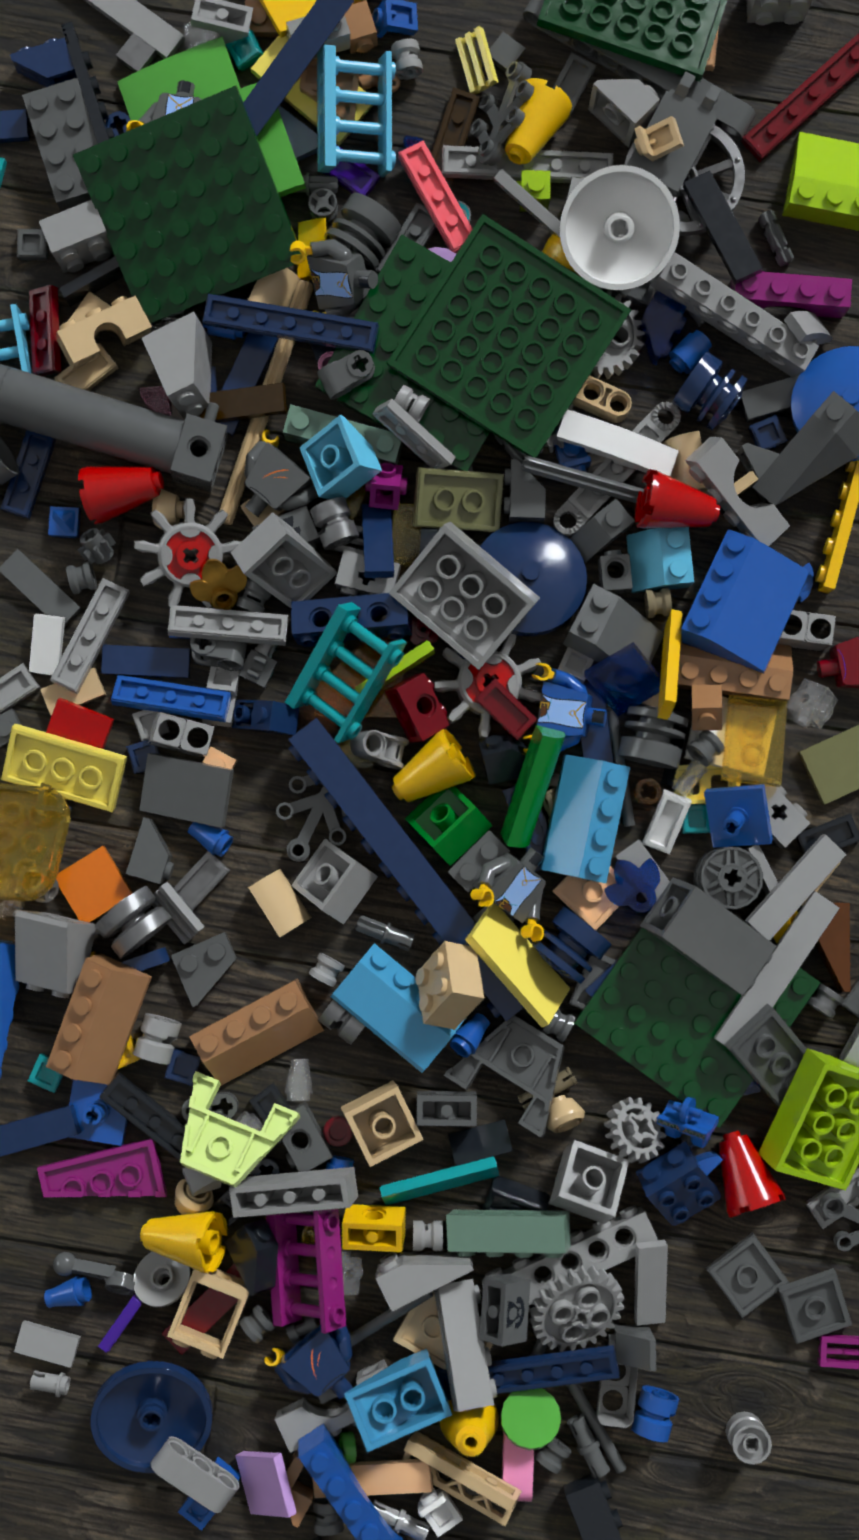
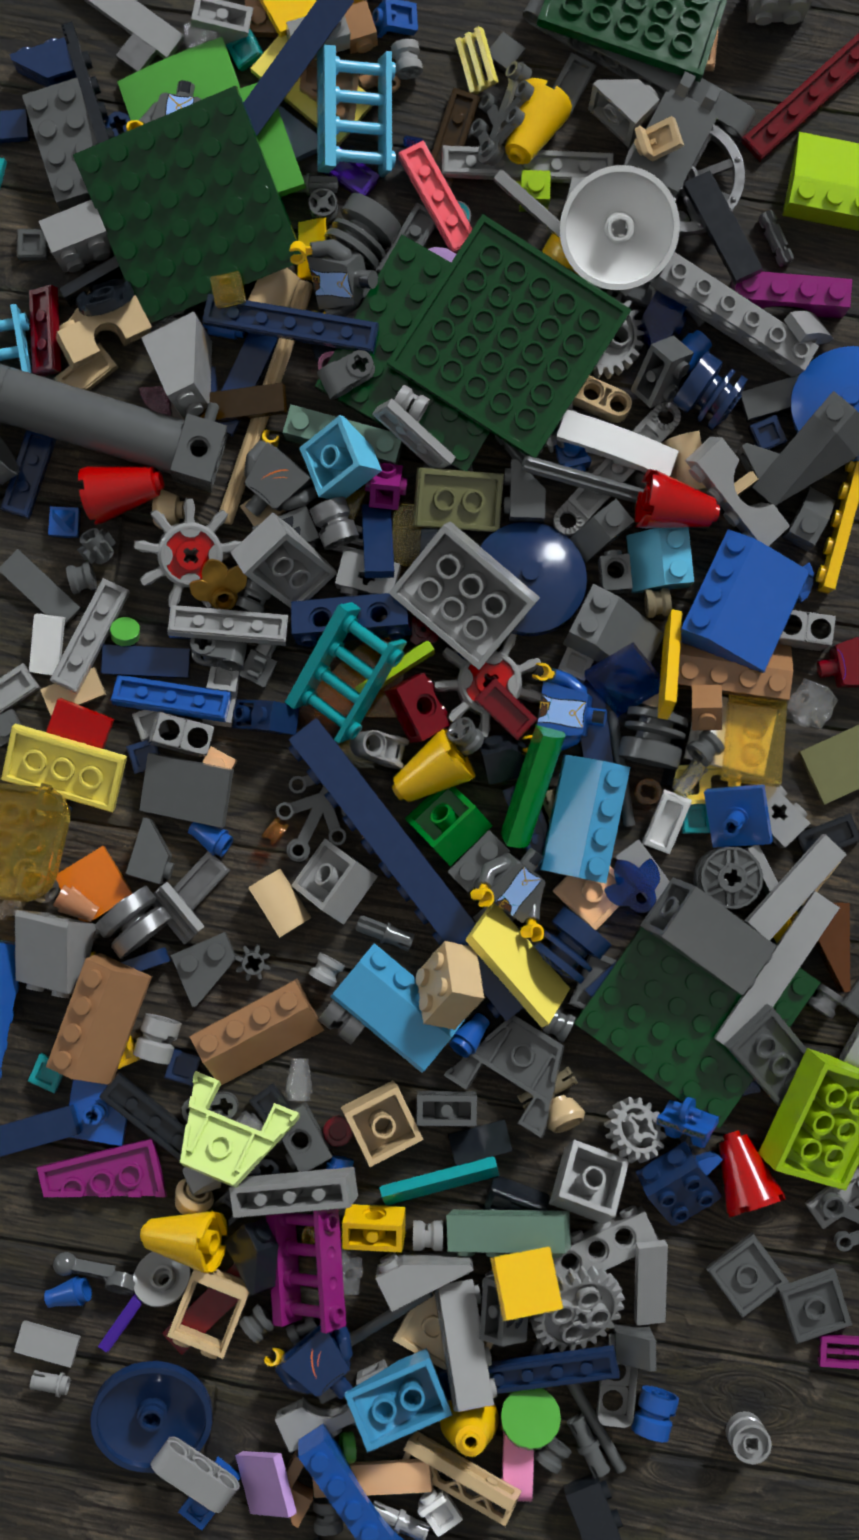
none -> nougat cone [53,885,99,922]
none -> black tile [76,278,134,316]
none -> bright green tile [110,617,140,646]
none -> clear yellow tile [210,271,246,309]
none -> dark grey gear [234,944,271,981]
none -> clear orange bush [261,817,289,846]
none -> dark grey wheel [447,717,484,755]
none -> yellow tile [490,1246,563,1321]
none -> dark grey brick [630,335,694,408]
none -> dark grey slope [782,487,836,552]

